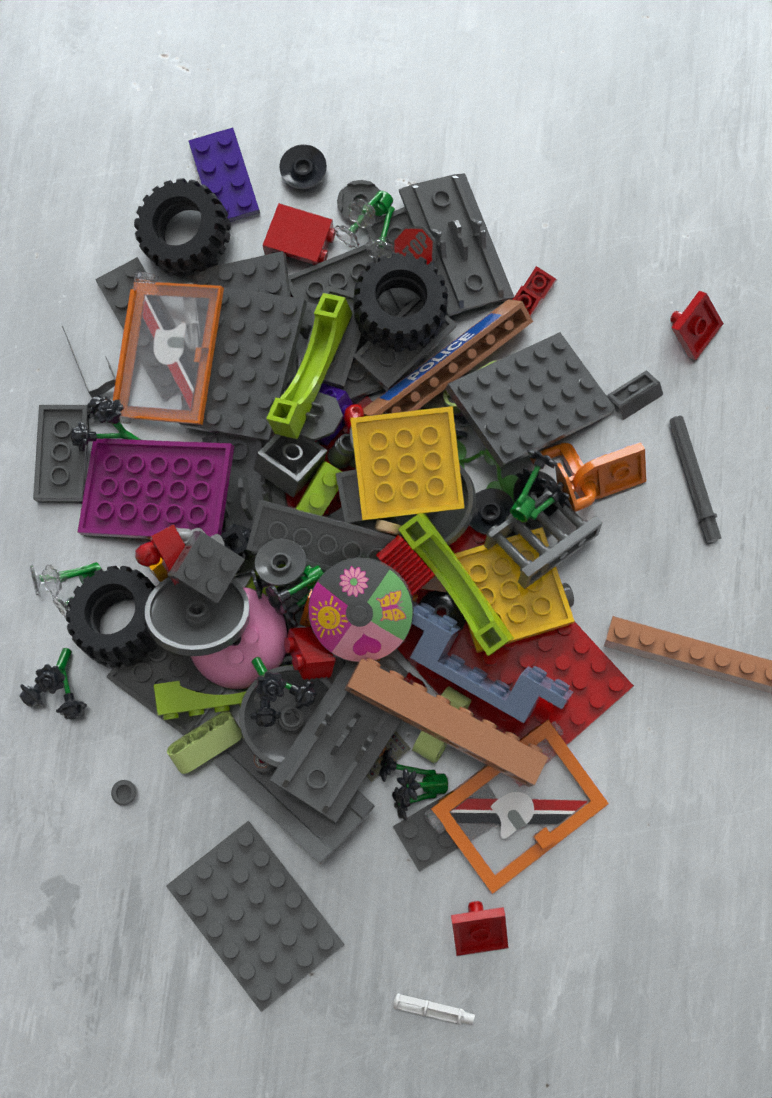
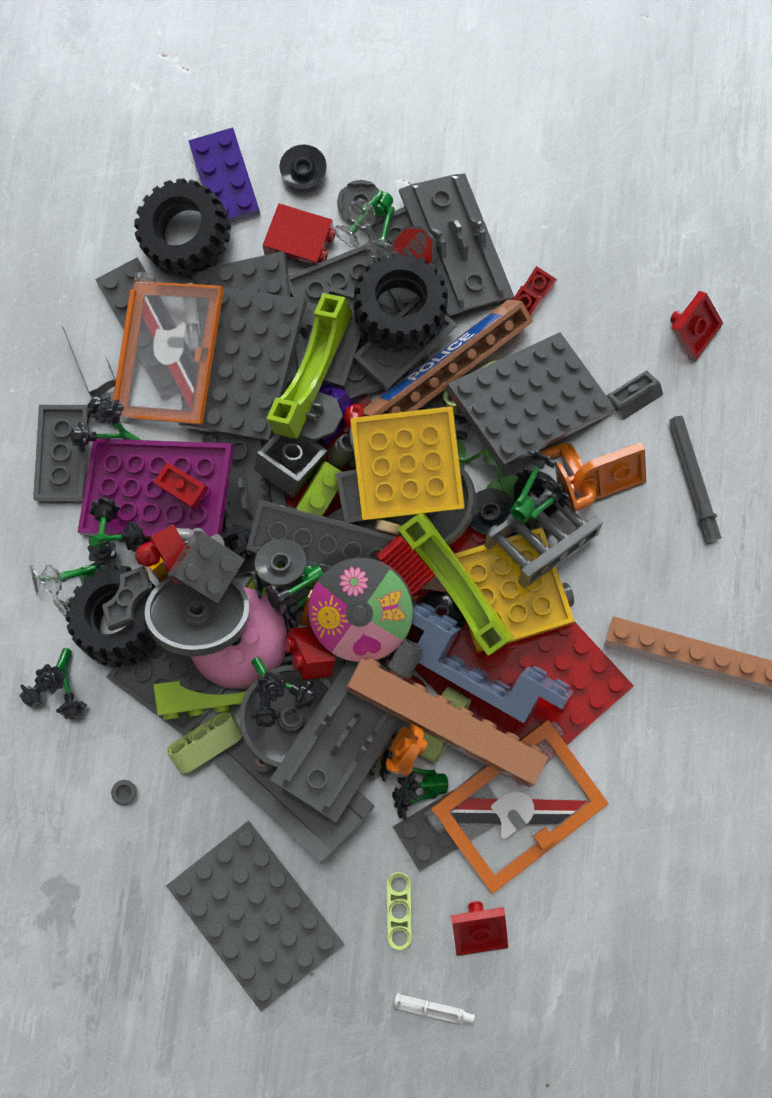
none -> black plant [87,497,145,566]
none -> dark grey tile [102,566,153,631]
none -> red plate [153,462,209,509]
none -> orange plate [386,722,427,777]
none -> yellowish green beam [387,872,412,951]
none -> dark grey piece [388,639,423,678]

